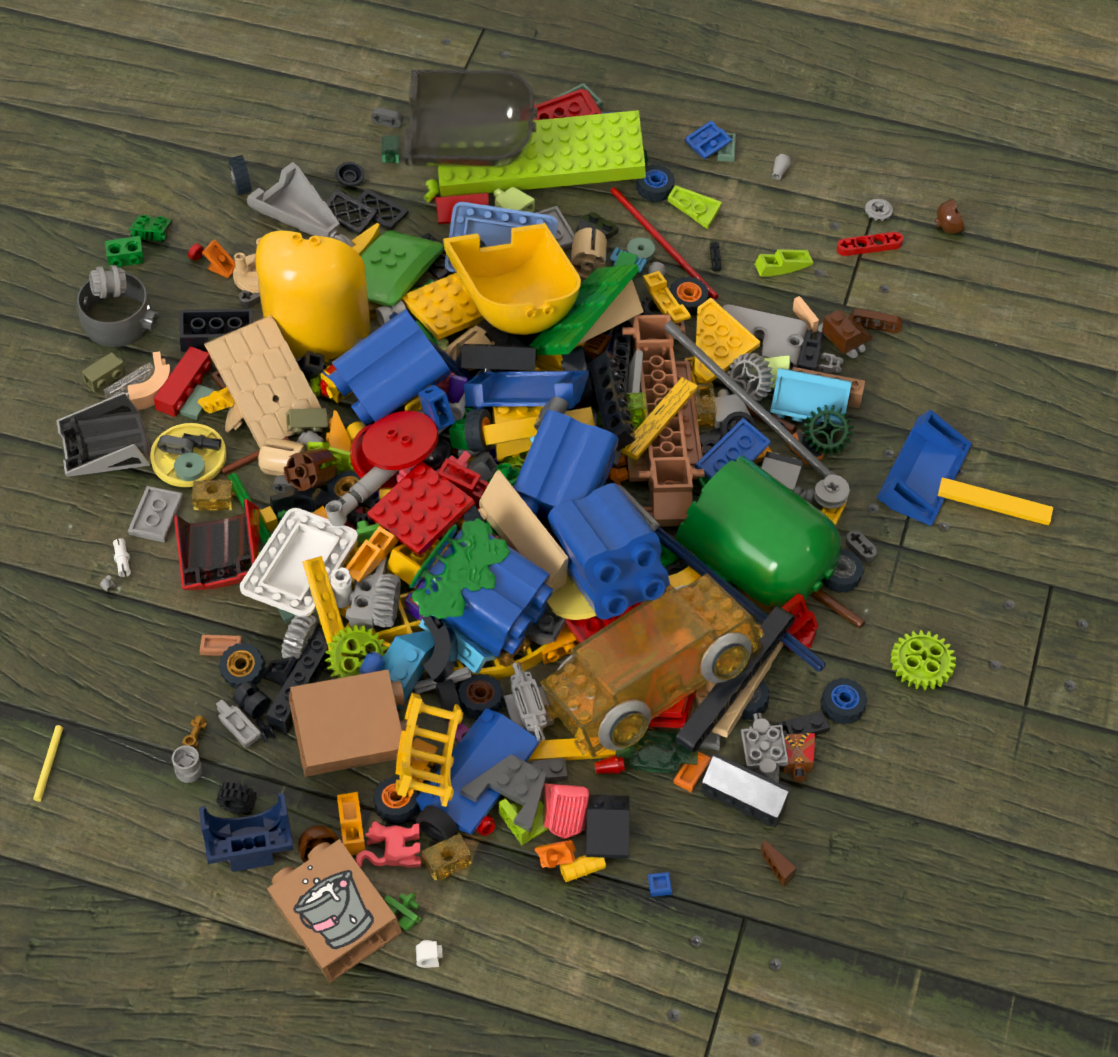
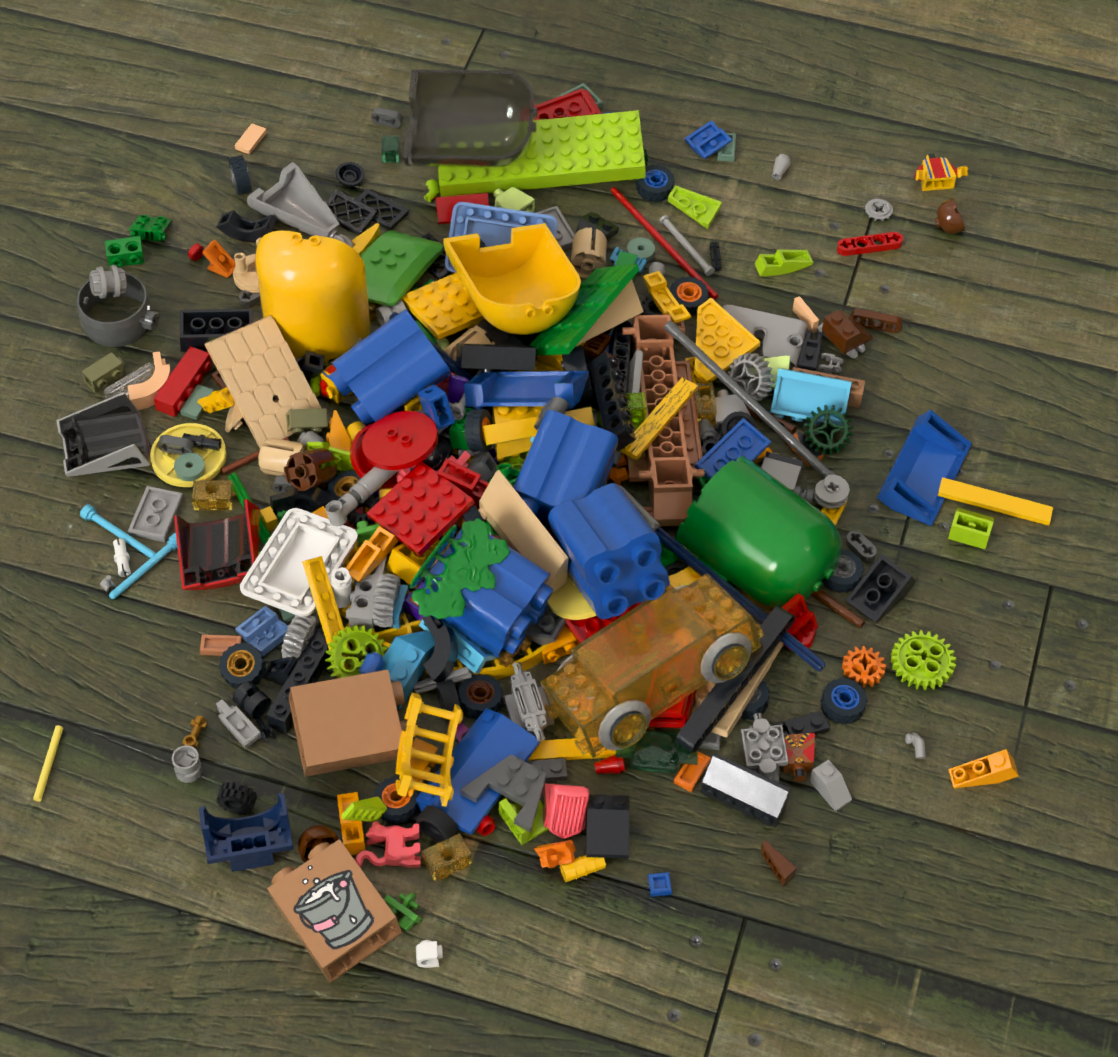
none -> medium azure piece [80,504,156,558]
none -> medium azure piece [109,533,178,599]
none -> black arch [216,210,276,243]
none -> light nougat tile [235,124,267,155]
none -> medium blue slope [235,606,288,656]
none -> lime slope [341,796,387,822]
none -> dark azure tile [392,584,409,629]
none -> light grey bar [659,215,715,276]
none -> dark grey cone [699,419,718,444]
none -> light grey slope [810,760,852,812]
none -> orange gear [842,646,886,688]
none -> black slope [846,554,916,623]
none -> light grey arm [905,732,926,759]
none -> torso [914,153,968,191]
none -> lime slope [948,507,994,549]
none -> light orange slope [949,749,1019,788]

